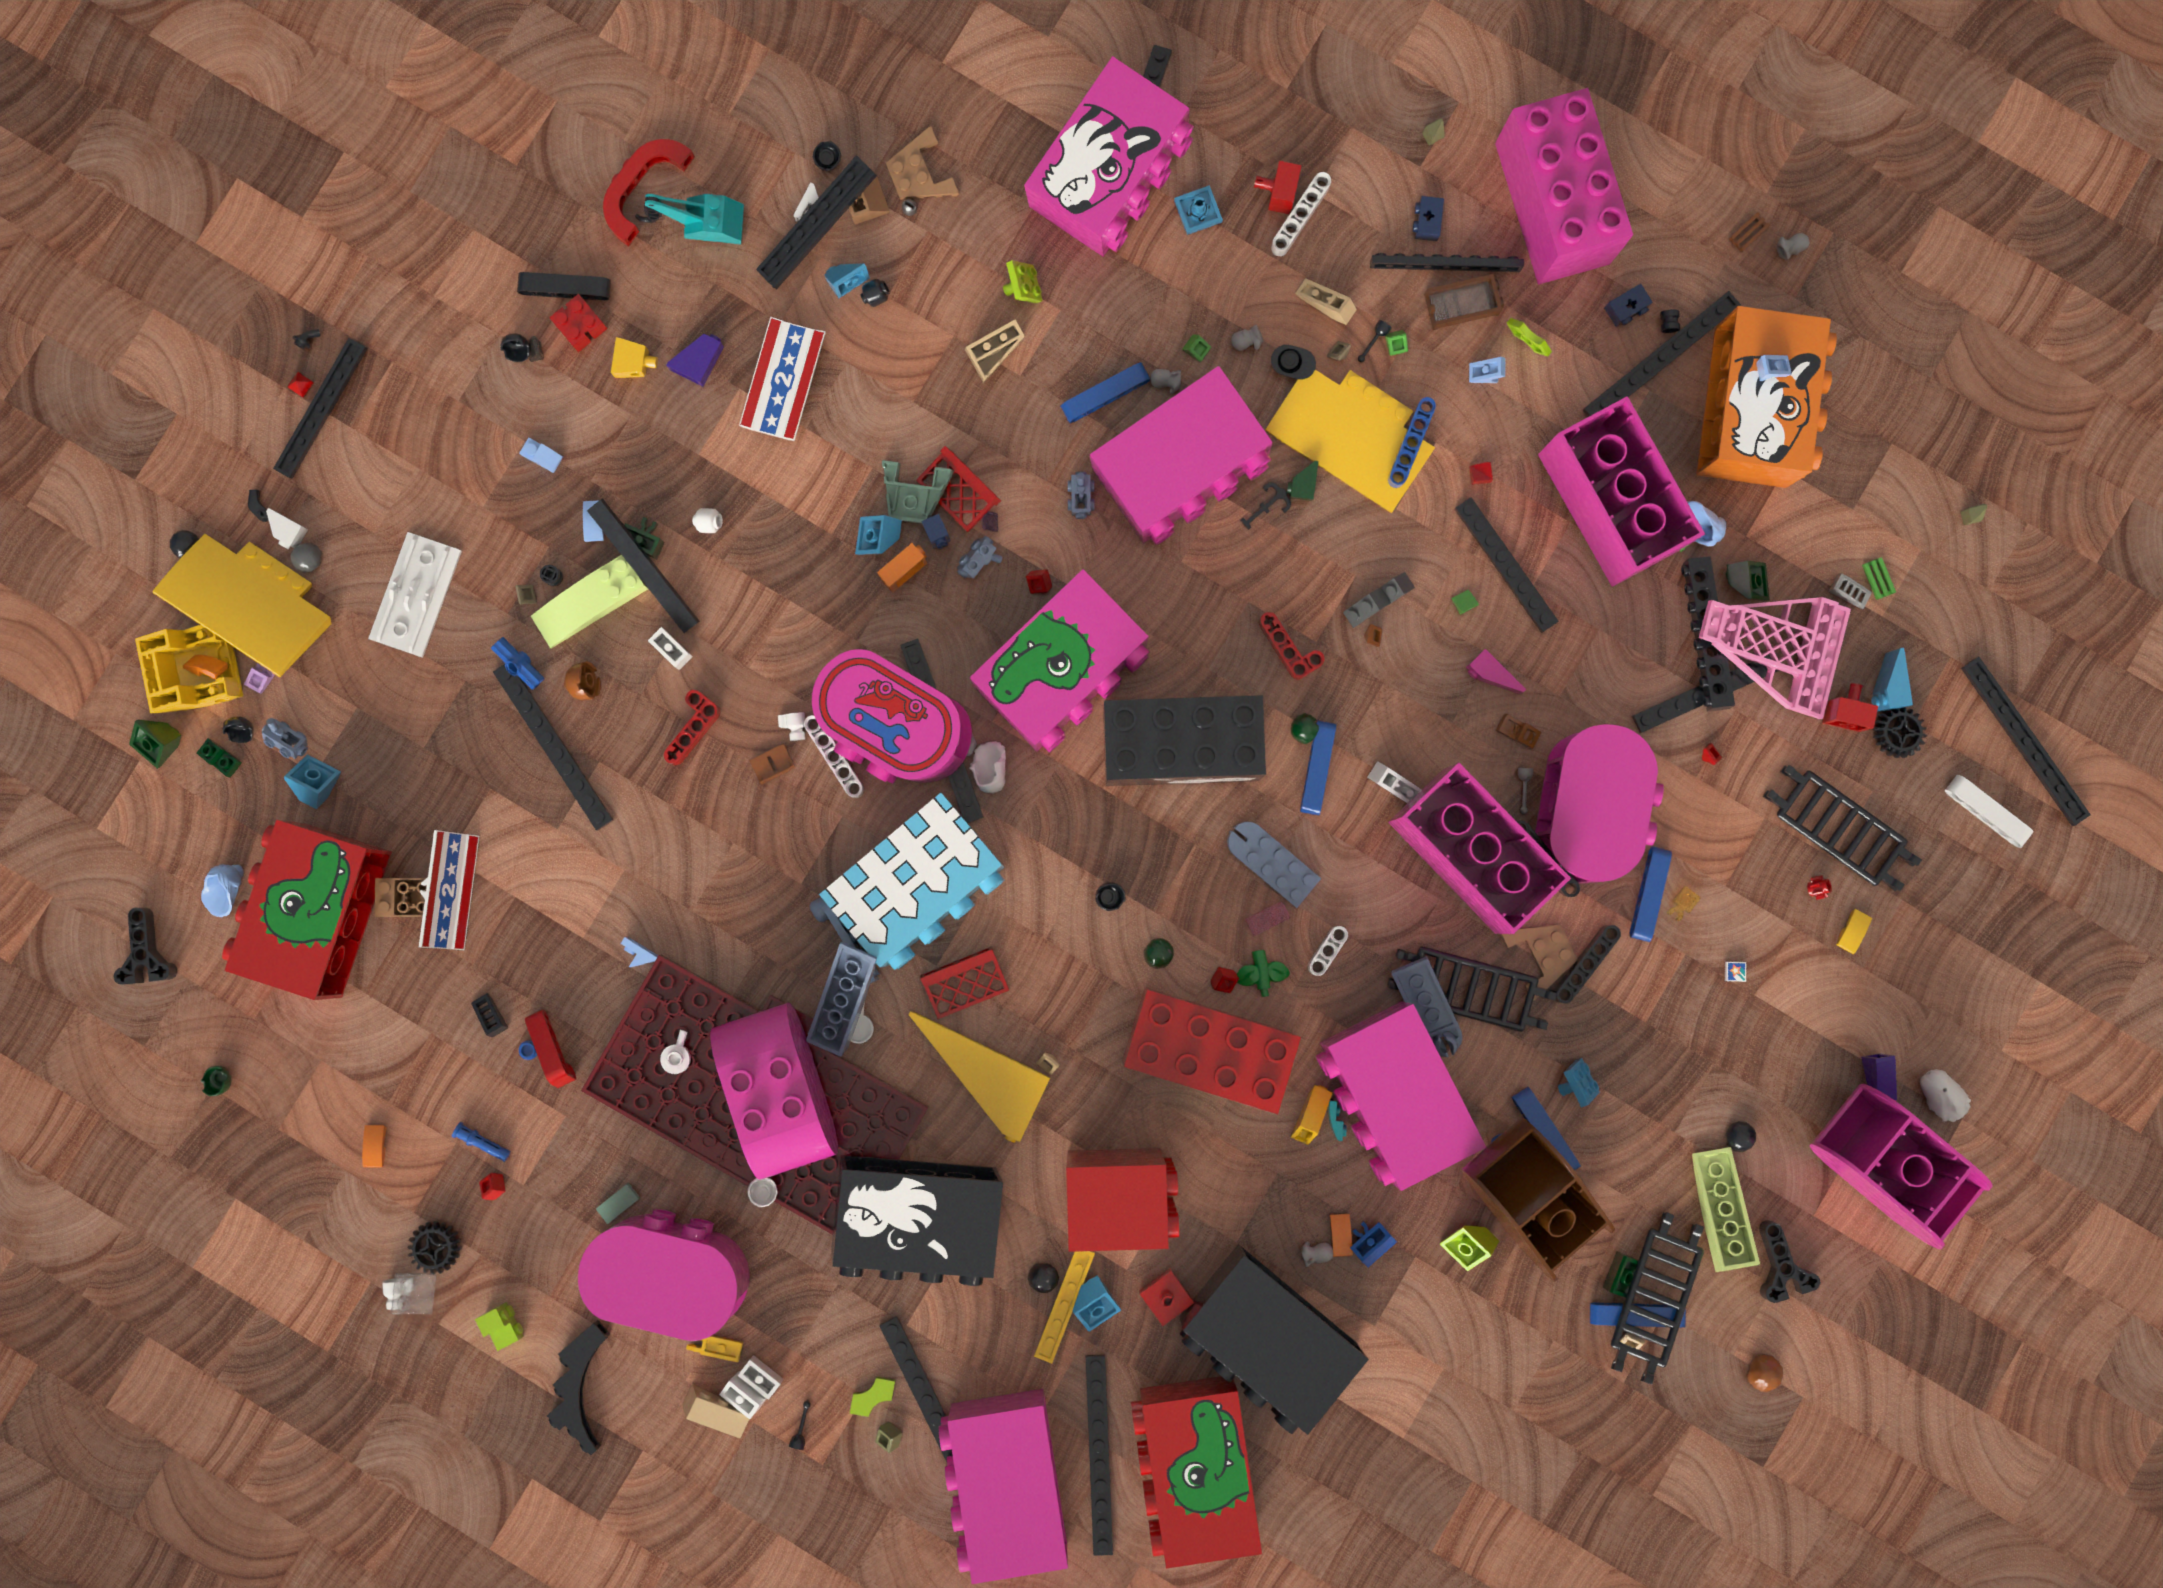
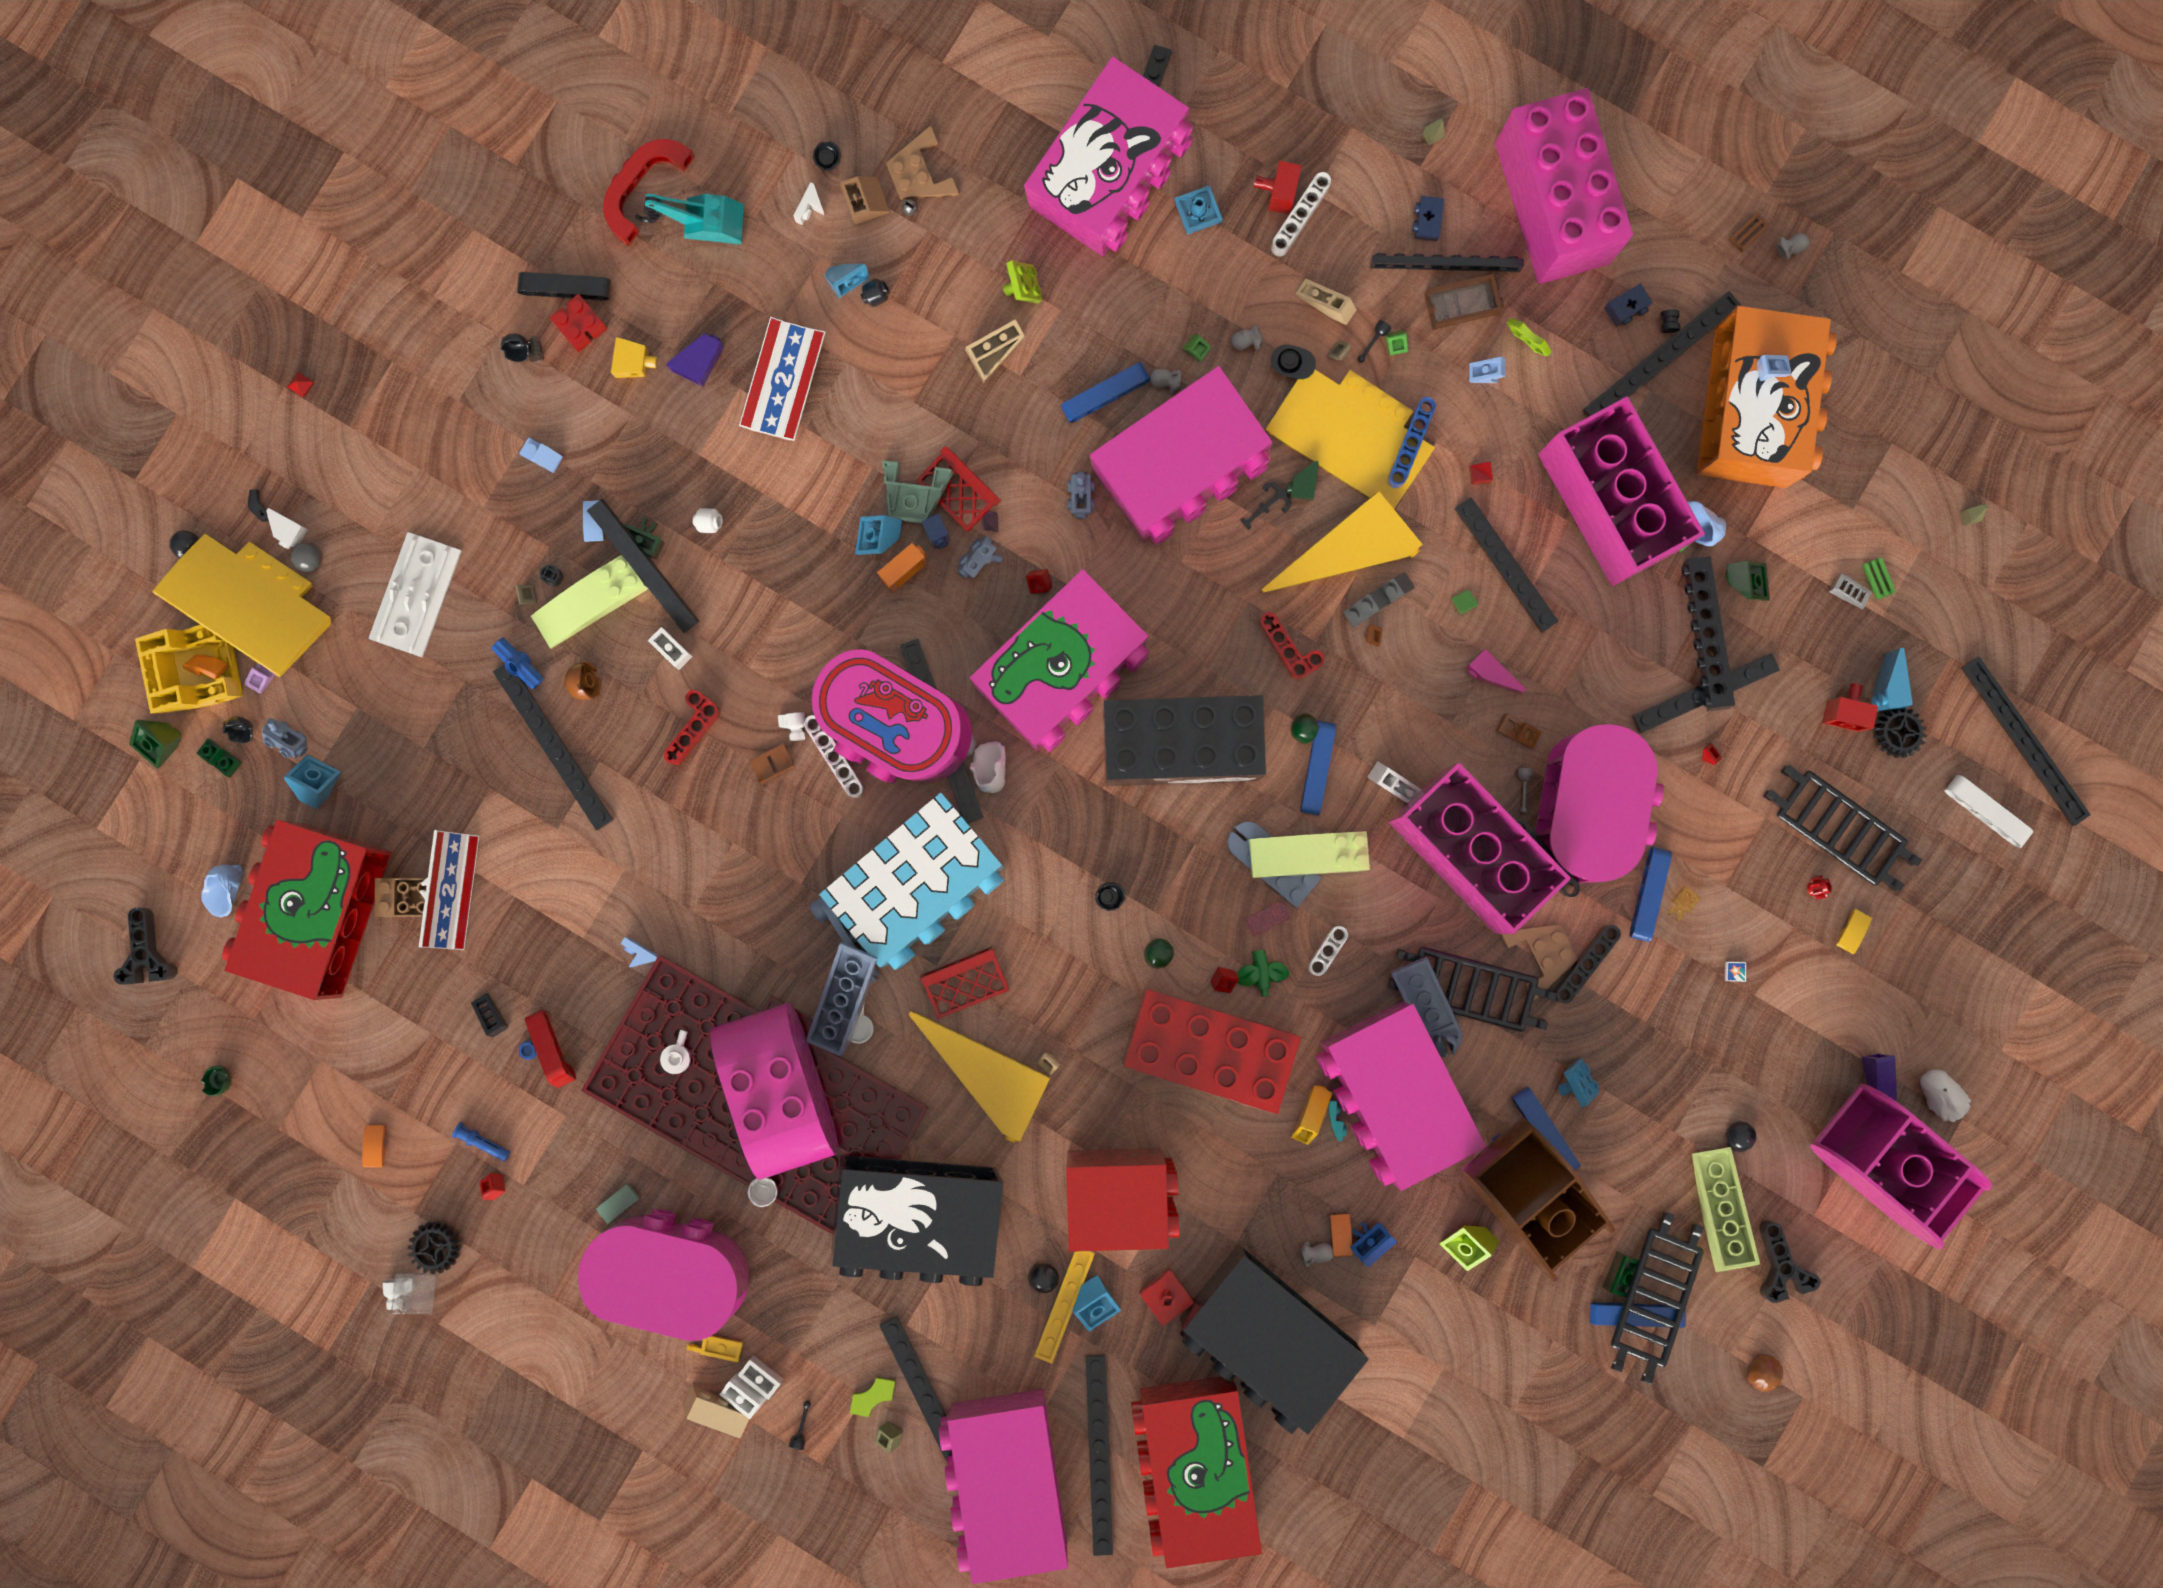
black plate [273,338,368,479] -> none
black plate [292,329,320,349] -> none
lime brick [475,1302,524,1351] -> none
black arch [547,1320,610,1456] -> none
black plate [756,155,877,289] -> none
tan slope [1620,1333,1645,1349] -> none
bright pink wing [1699,597,1851,719] -> none
none -> yellowish green slope [1249,831,1370,878]
none -> yellow slope [1259,492,1423,593]

